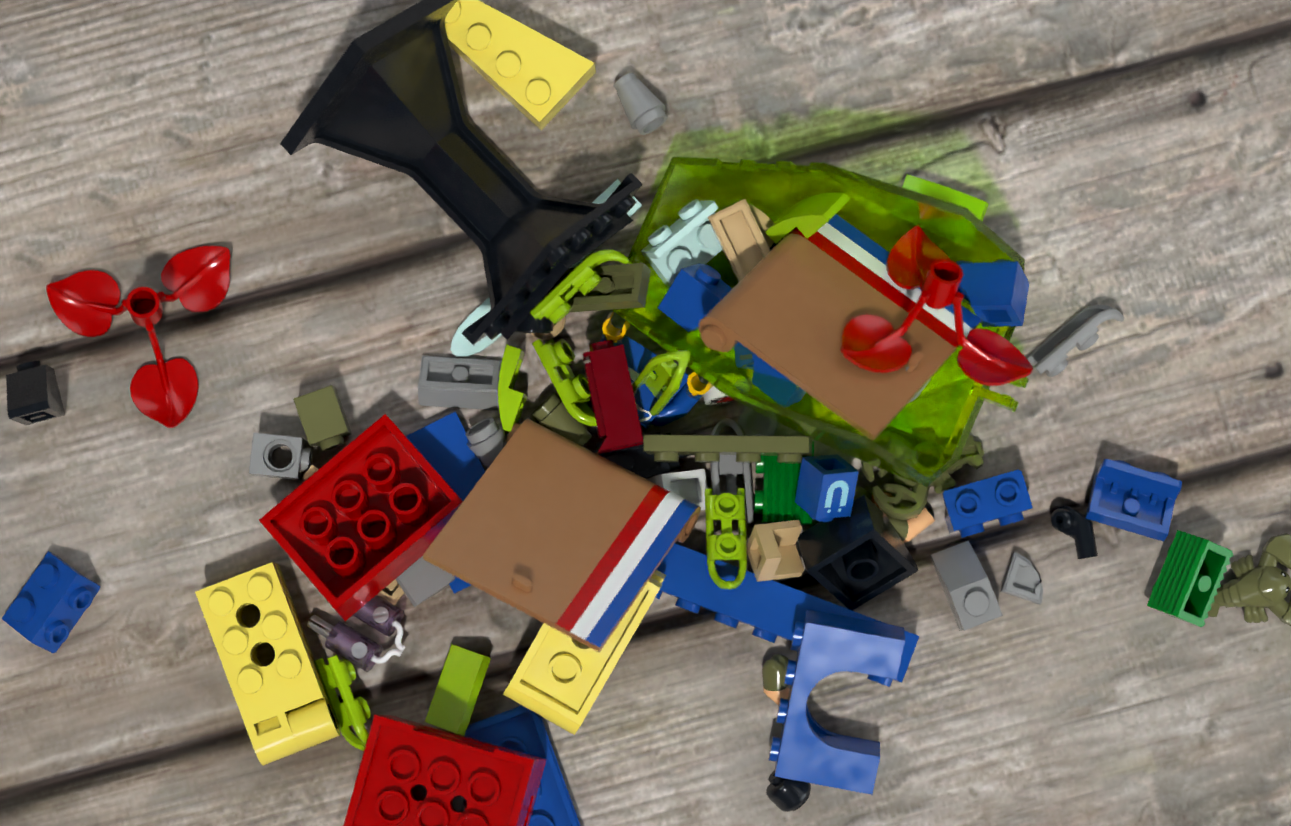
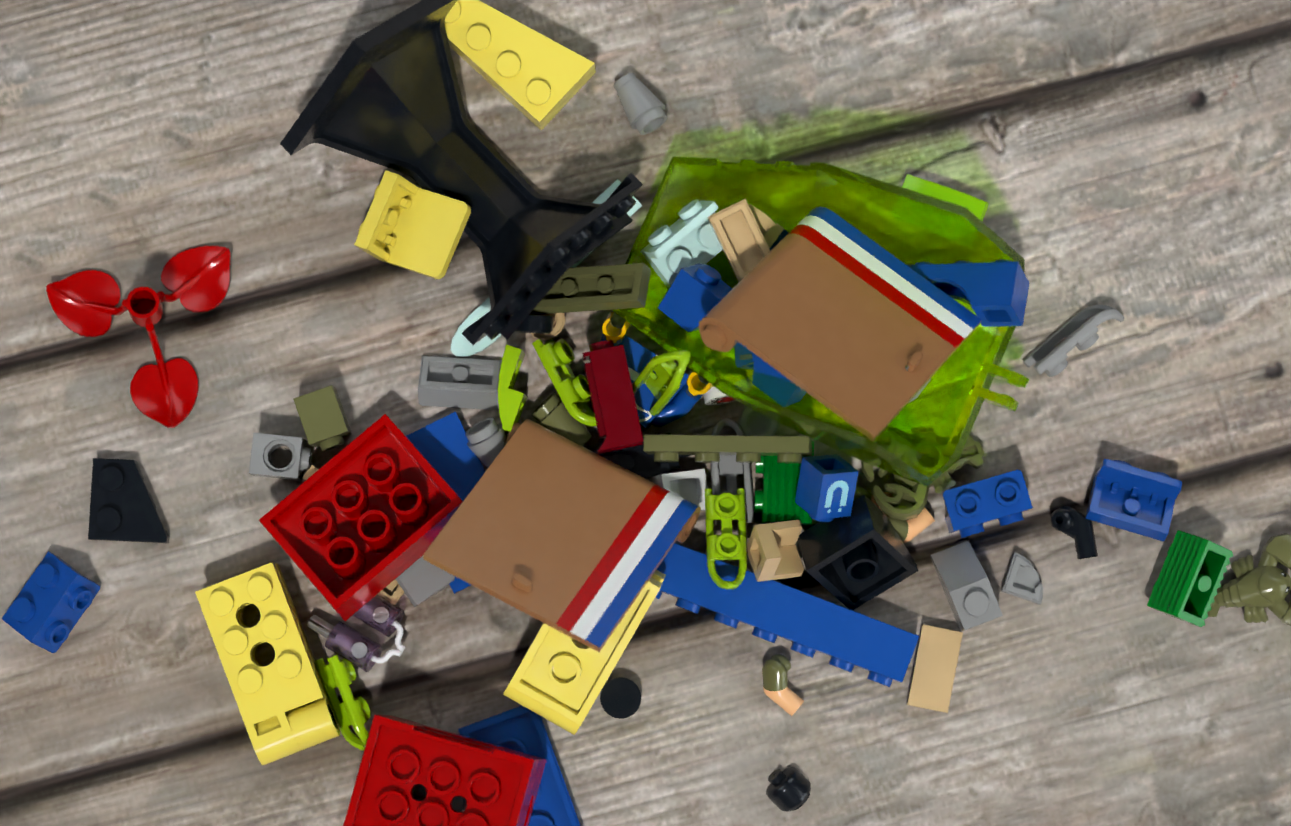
black slope [6,361,65,426] -> none
lime tile [425,644,491,736] -> none
lime piece [530,249,629,325] -> none
lime slope [765,192,850,244] -> none
arch [768,609,905,795] -> none
red plant [840,225,1034,386] -> none
none -> black wing [88,458,169,544]
none -> light yellow bracket [354,170,471,279]
none -> black tile [600,677,641,719]
none -> tan tile [906,624,963,713]

